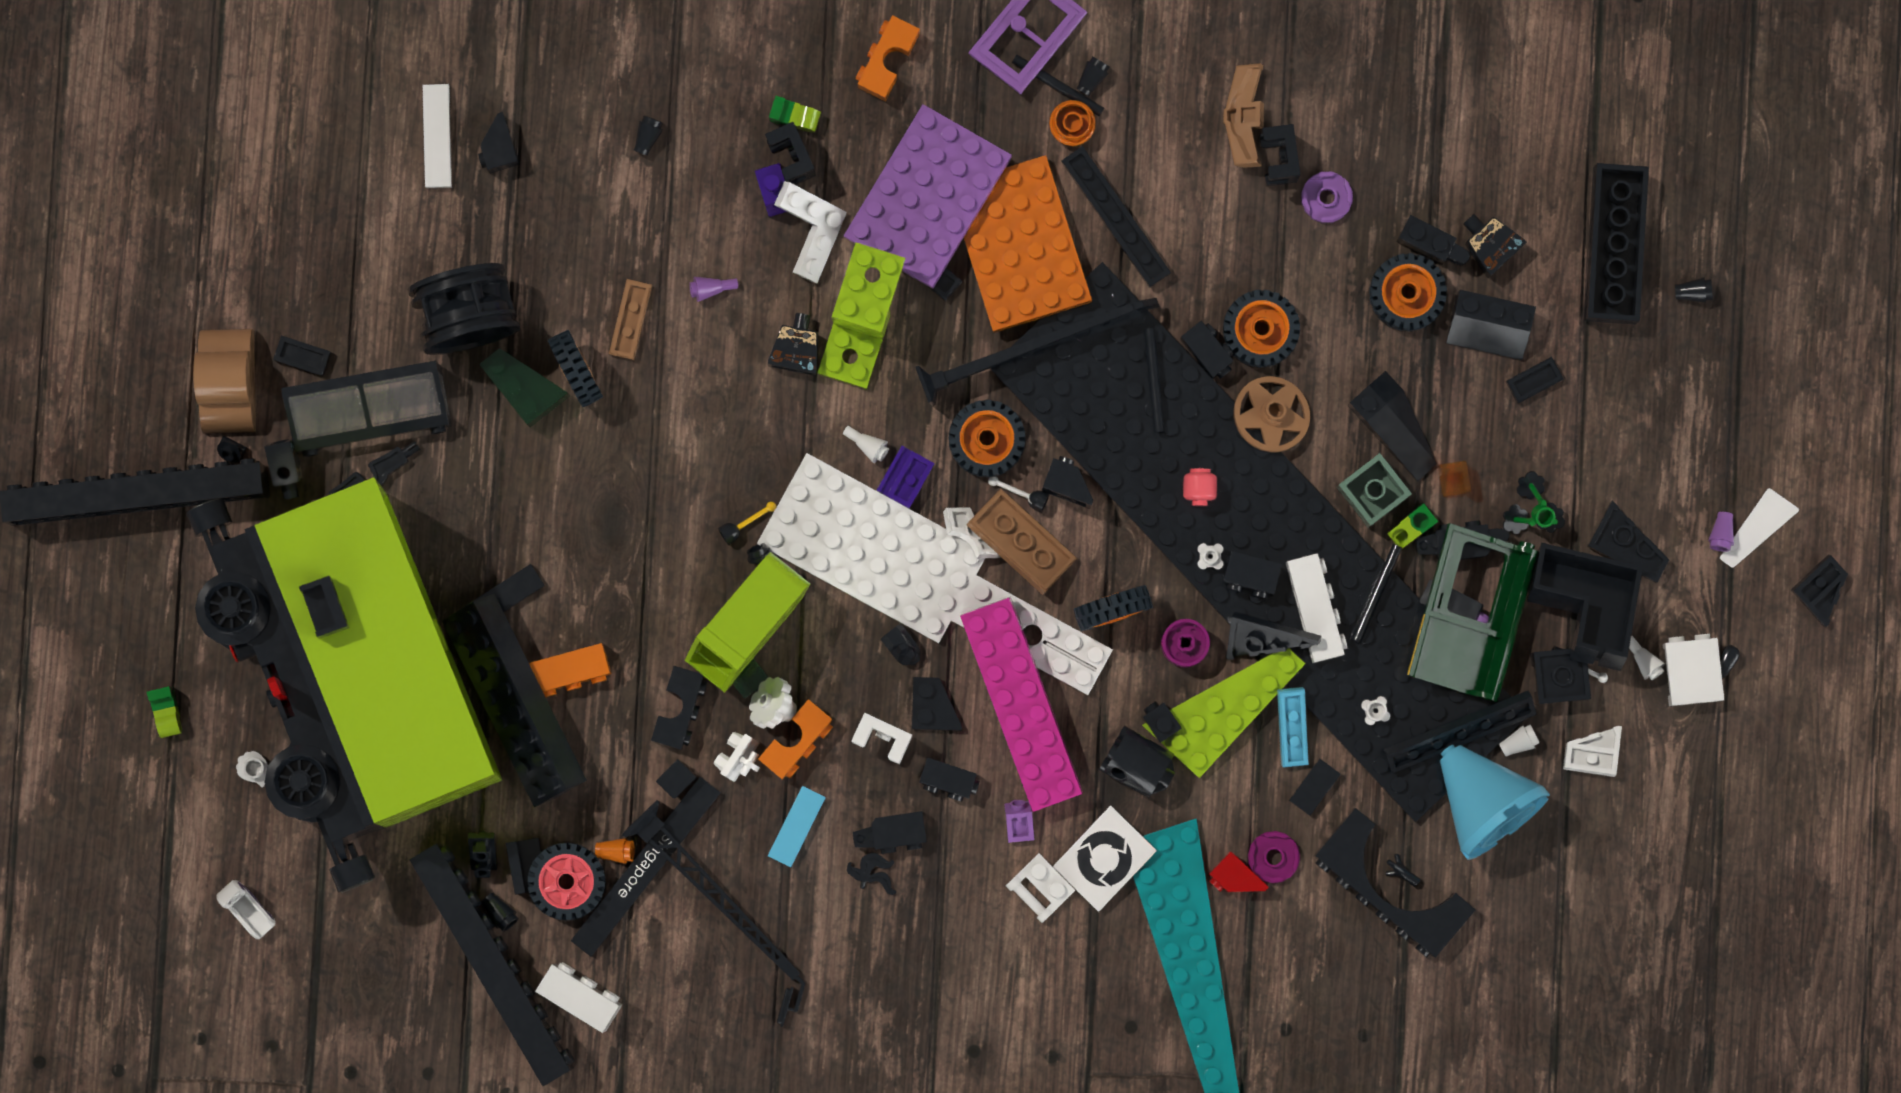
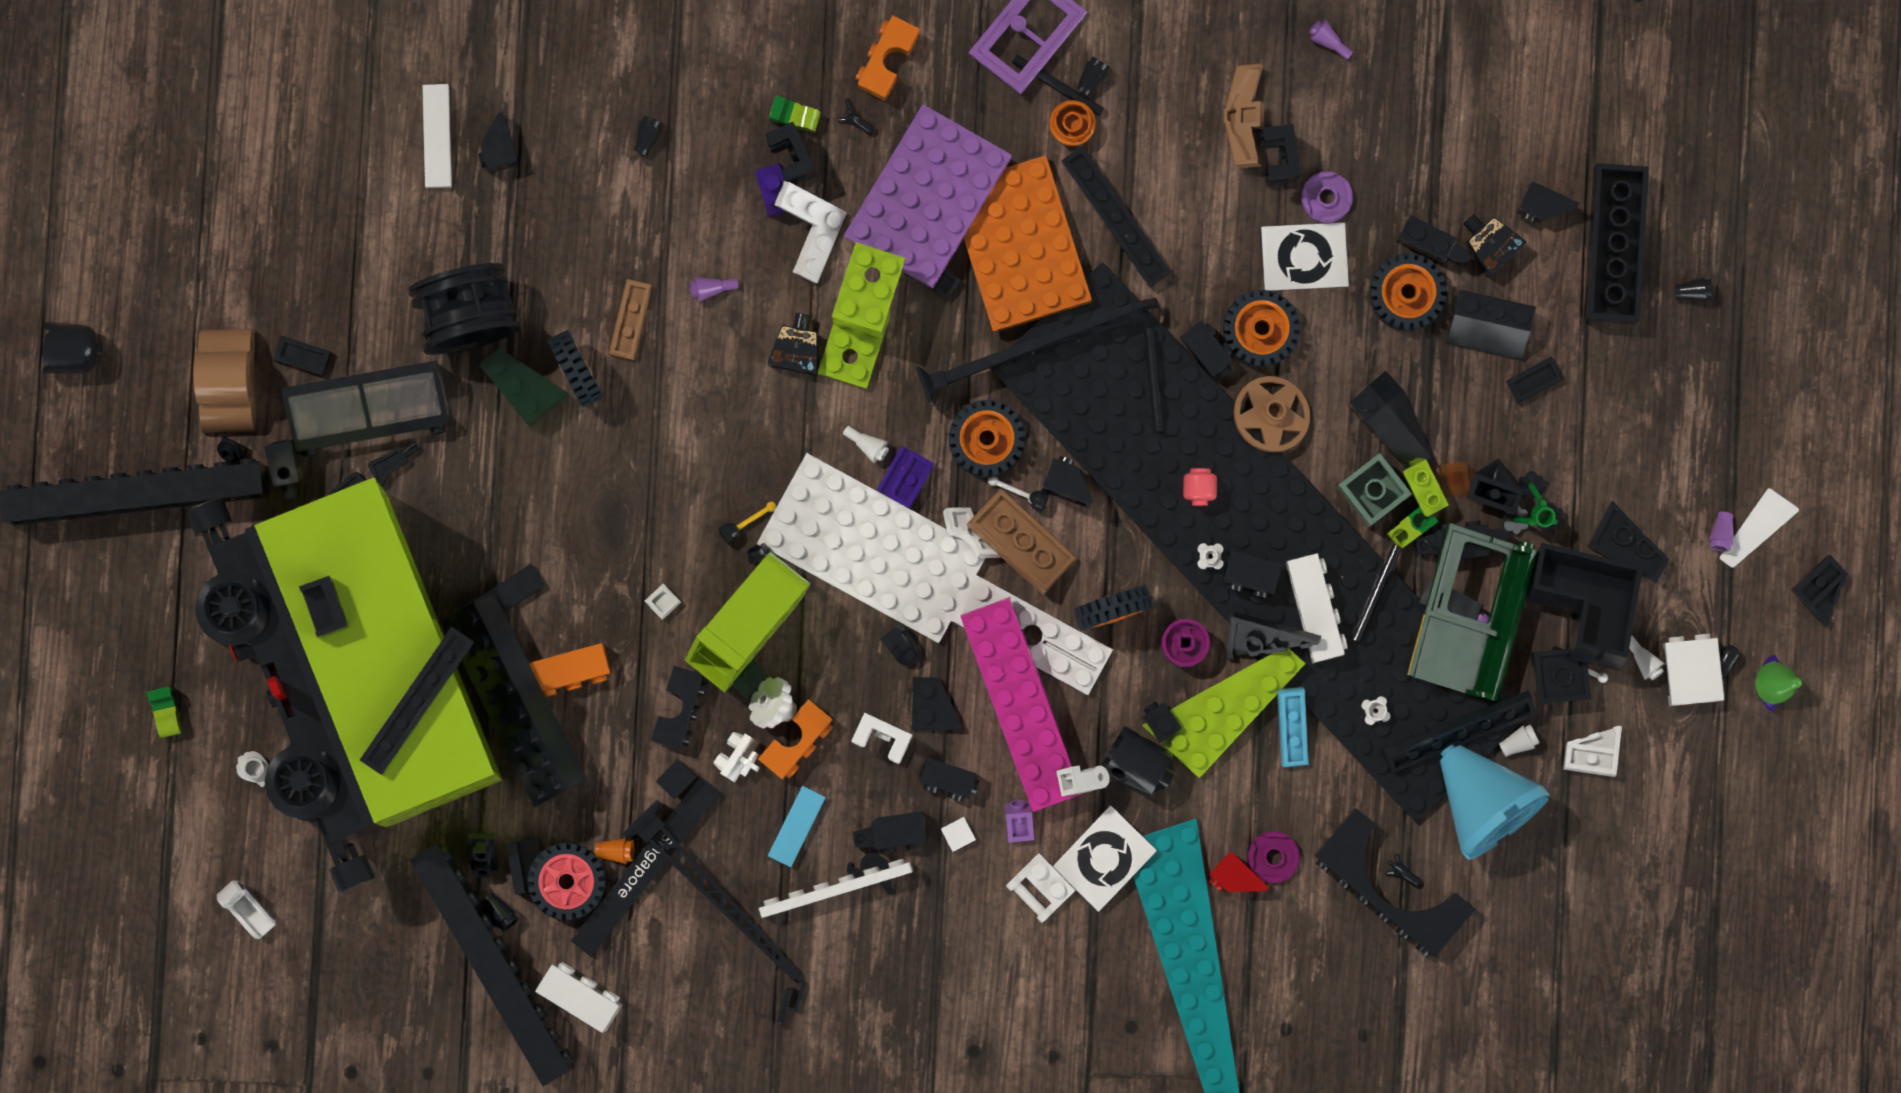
black tile [1289,759,1341,816] -> none
none -> black cylinder [43,322,103,374]
none -> black plate [360,627,474,775]
none -> white tile [645,583,681,620]
none -> white plate [759,859,913,918]
none -> black bar [838,98,874,134]
none -> white tile [941,817,976,852]
none -> white leg [1056,766,1109,797]
none -> white sticker [1261,222,1349,290]
none -> medium lavender cone [1309,19,1353,60]
none -> lime bracket [1403,458,1448,517]
none -> black slope [1466,459,1523,515]
none -> black slope [1516,181,1579,224]
none -> bright green hat [1755,655,1802,711]

